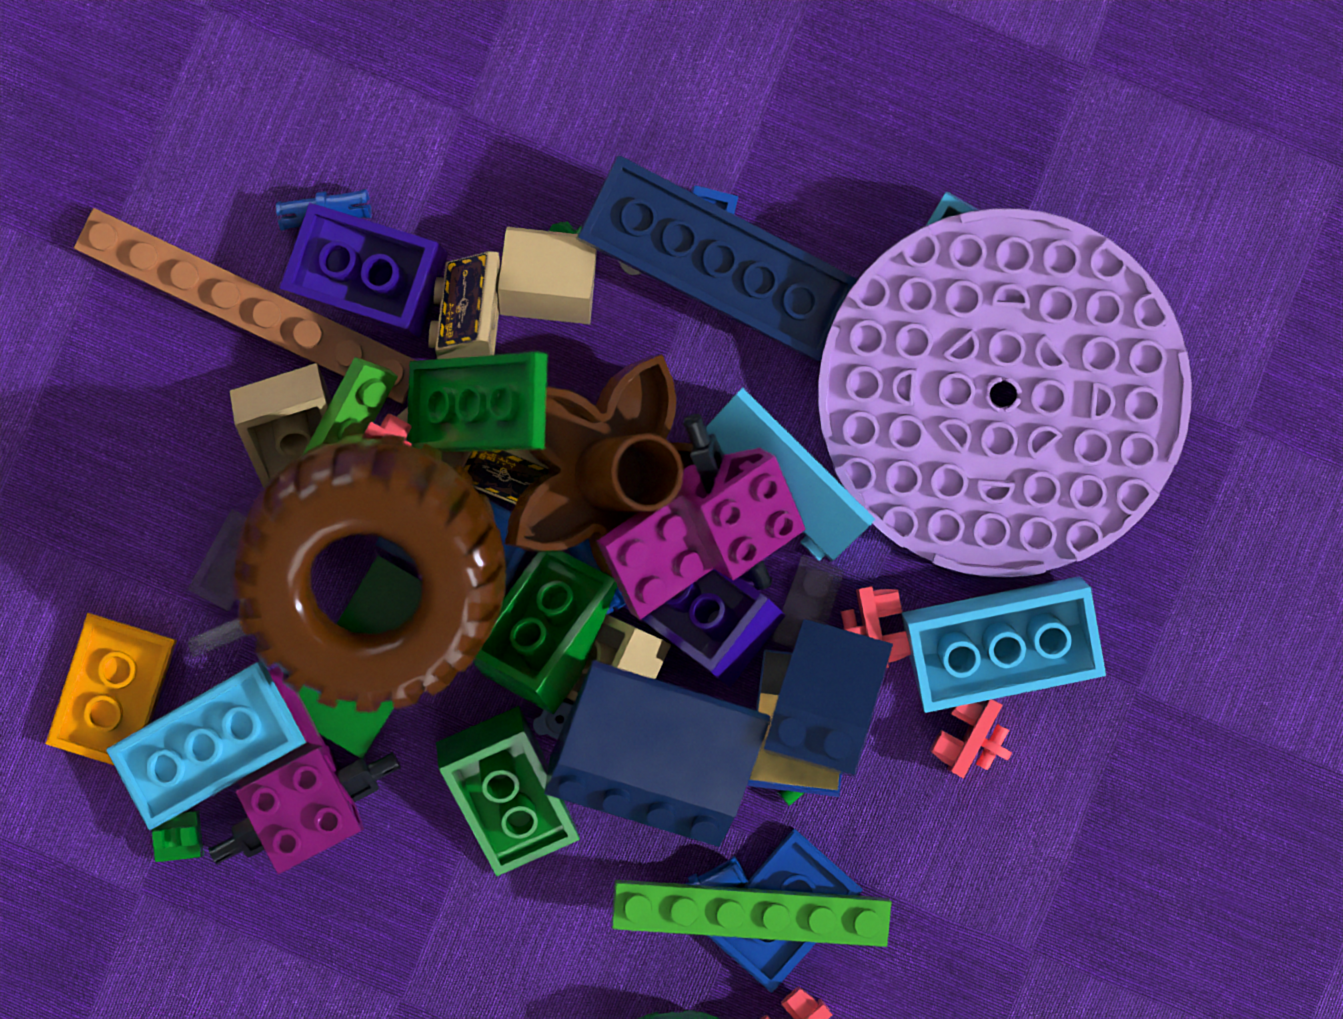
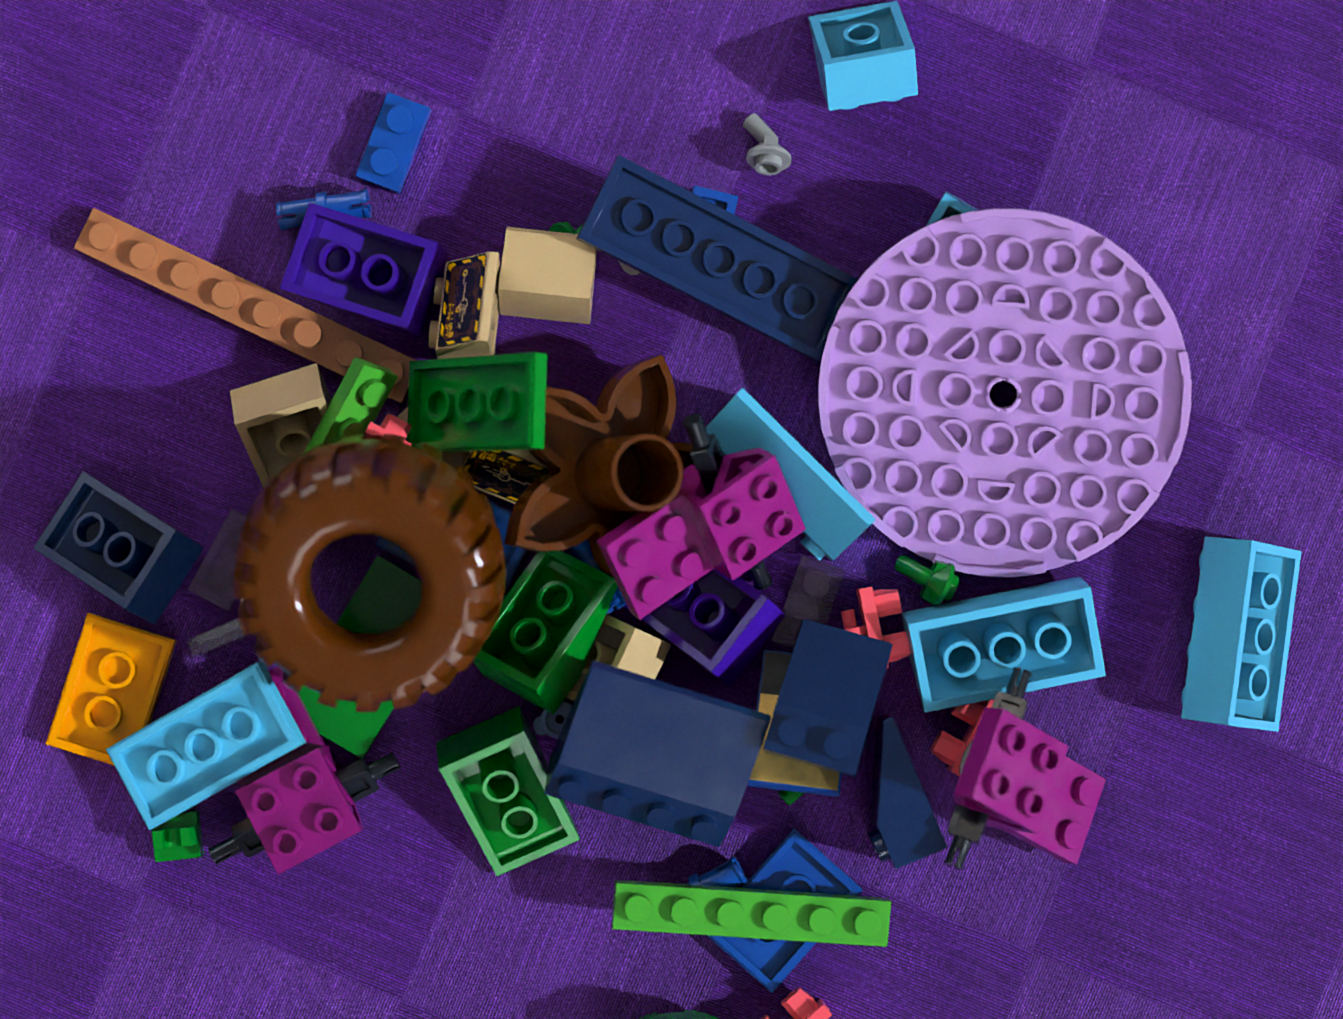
none -> dark blue slope [34,471,205,625]
none -> blue plate [355,92,431,195]
none -> light grey plate [743,113,792,175]
none -> medium azure slope [809,1,918,111]
none -> dark blue slope [867,714,948,869]
none -> green plate [895,555,959,606]
none -> magenta piece [944,667,1106,871]
none -> medium azure slope [1181,536,1301,732]

